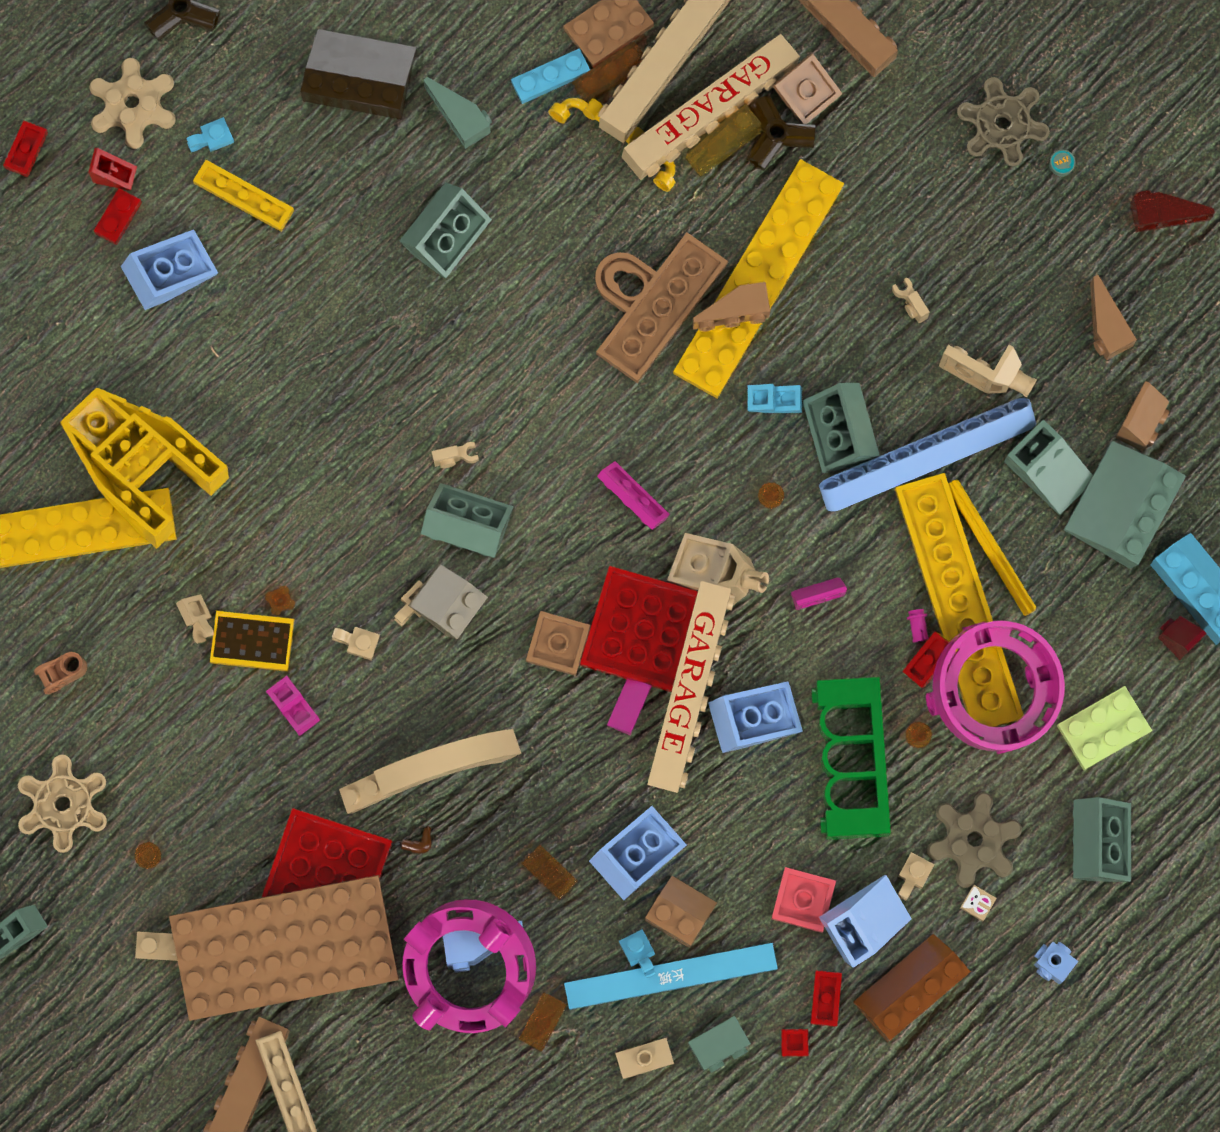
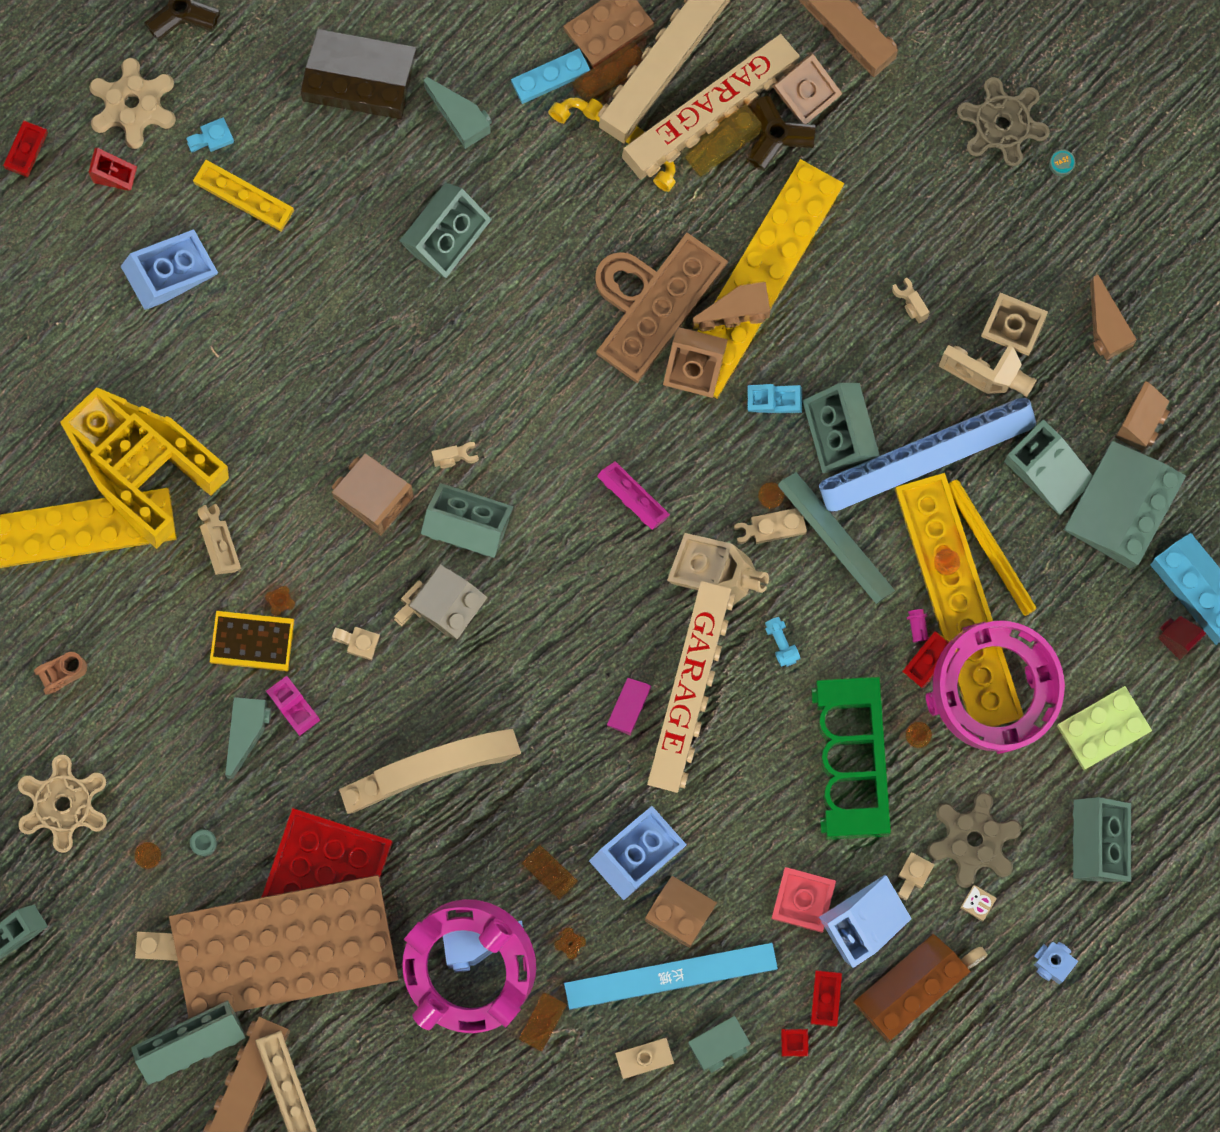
red plate [94,188,142,245] -> none
tan plate [176,594,214,644] -> none
reddish brown animal [401,826,432,854] -> none
medium nougat plate [526,611,590,676] -> none
red plate [580,566,698,692] -> none
medium azure plate [619,929,656,978] -> none
light blue slope [708,681,803,753] -> none
dark pink slope [791,577,847,610] -> none
clear red slope [1130,190,1215,232] -> none
none -> sand green brick [131,1001,245,1085]
none -> sand green tile [190,829,217,857]
none -> tan plate [198,504,241,575]
none -> sand green slope [225,697,271,779]
none -> medium nougat slope [332,454,414,536]
none -> clear orange plate [554,928,586,959]
none -> medium nougat slope [663,327,728,398]
none -> tan plate [734,508,807,544]
none -> medium azure bar [765,617,801,667]
none -> sand green tile [778,472,895,604]
none -> clear orange plate [934,549,960,575]
none -> tan tile [961,947,988,969]
none -> tan slope [981,293,1048,356]

